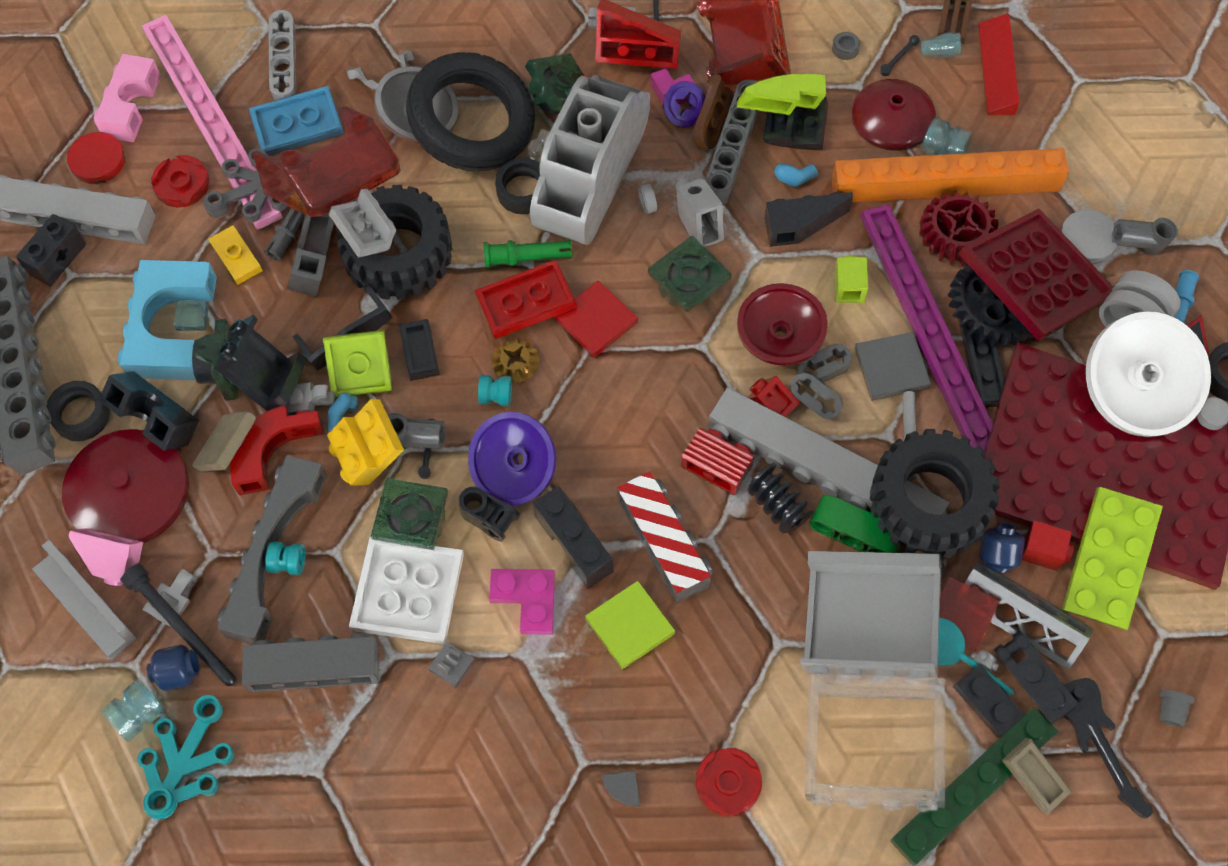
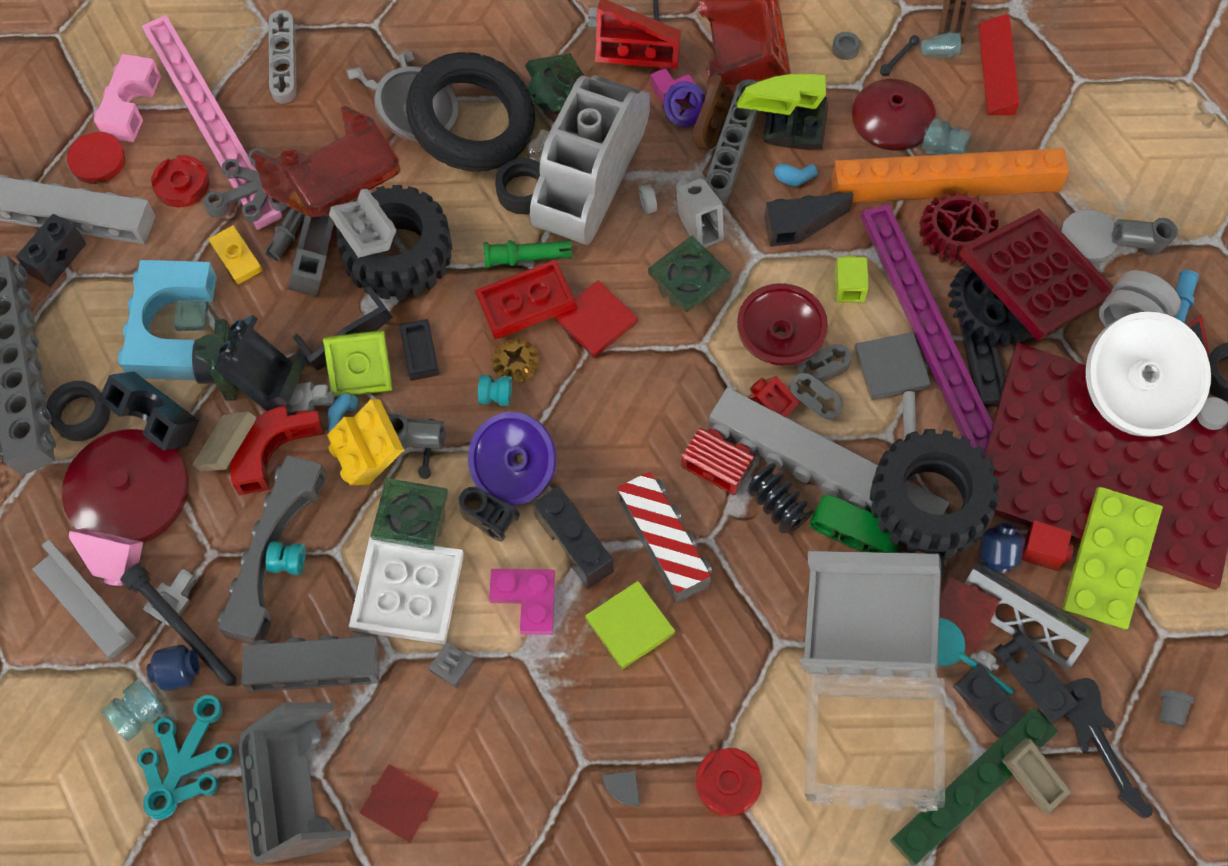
dark azure tile [248,86,344,156] -> none
none -> dark grey windscreen [239,702,351,864]
none -> clear red piece [359,765,439,843]

